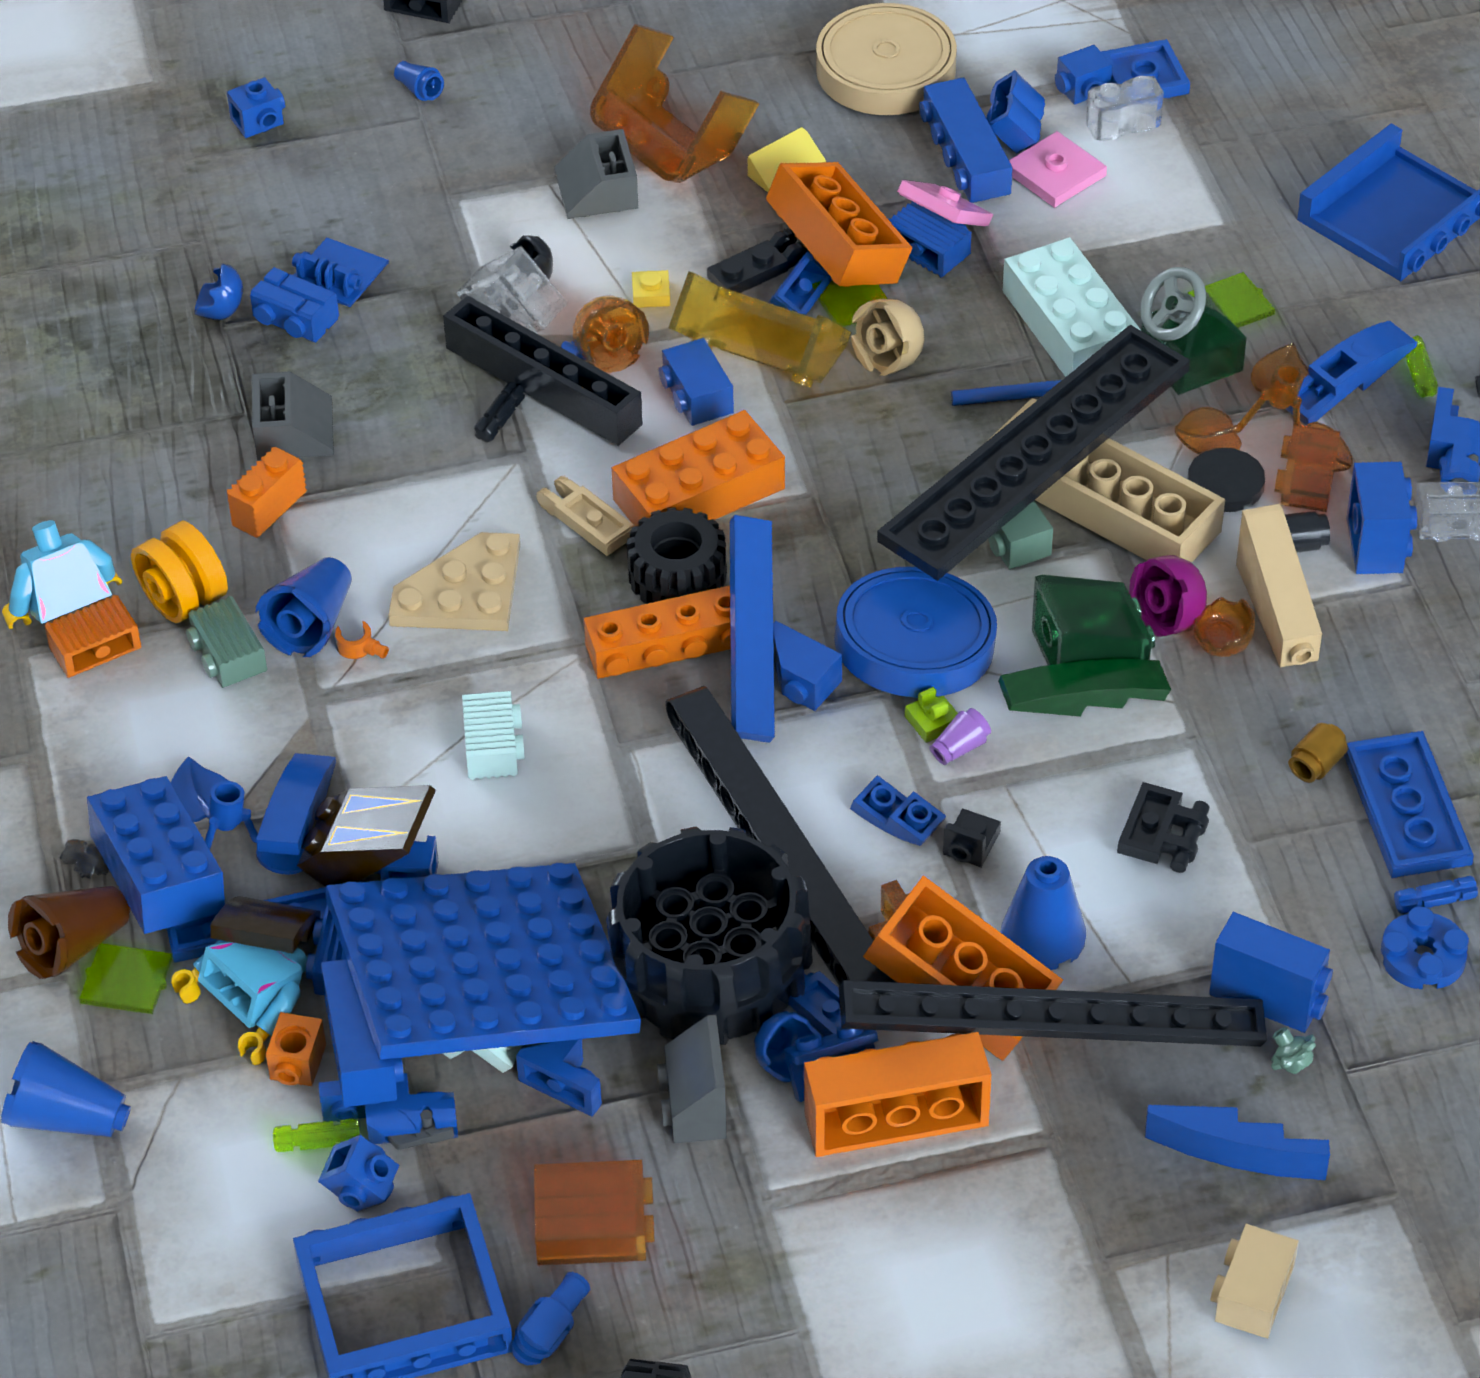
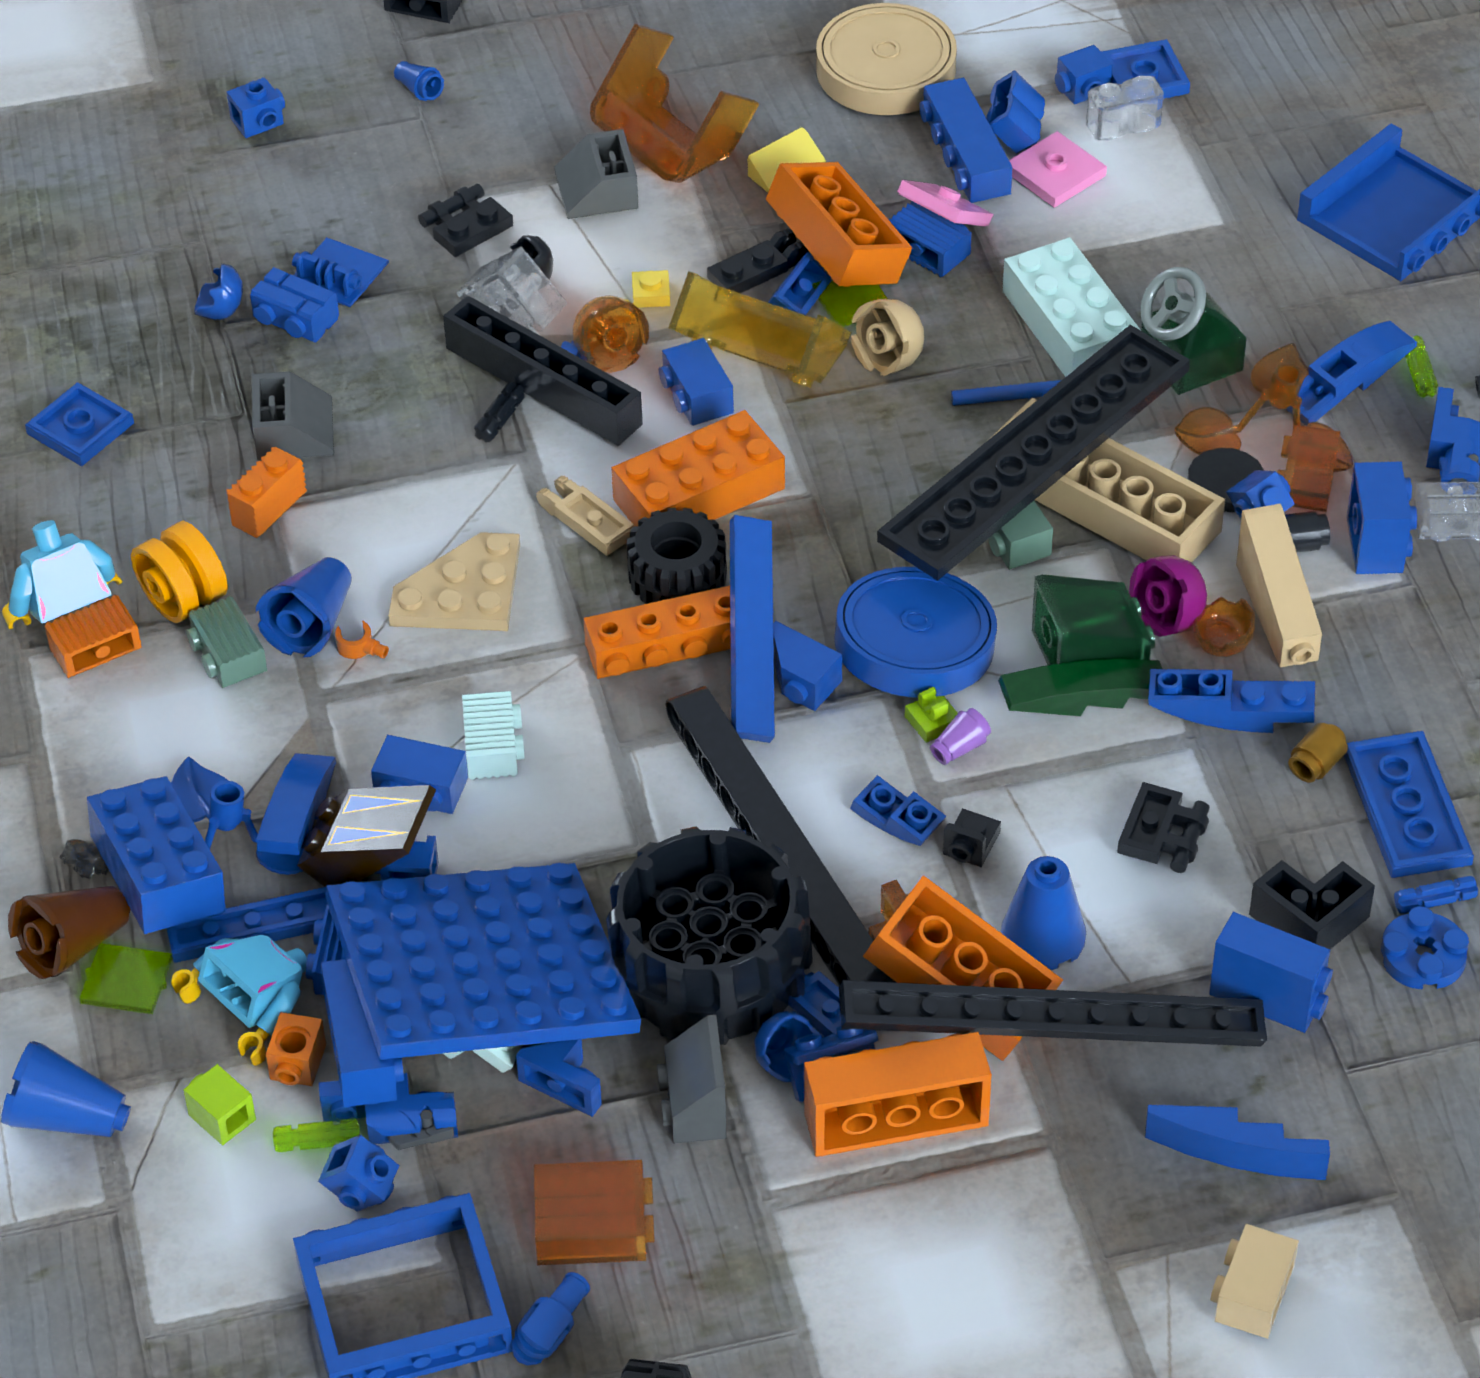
dark brown slope [210,896,321,953] -> none
clear neon green piece [1188,272,1275,335] -> none
sand green plant [1270,1027,1316,1074] -> none
none -> blue tile [25,382,134,466]
none -> lime brick [183,1064,256,1146]
none -> blue brick [371,734,468,814]
none -> black plate [418,184,513,257]
none -> blue slope [1148,669,1315,733]
none -> blue brick [1226,470,1295,519]
none -> black brick [1249,860,1375,949]

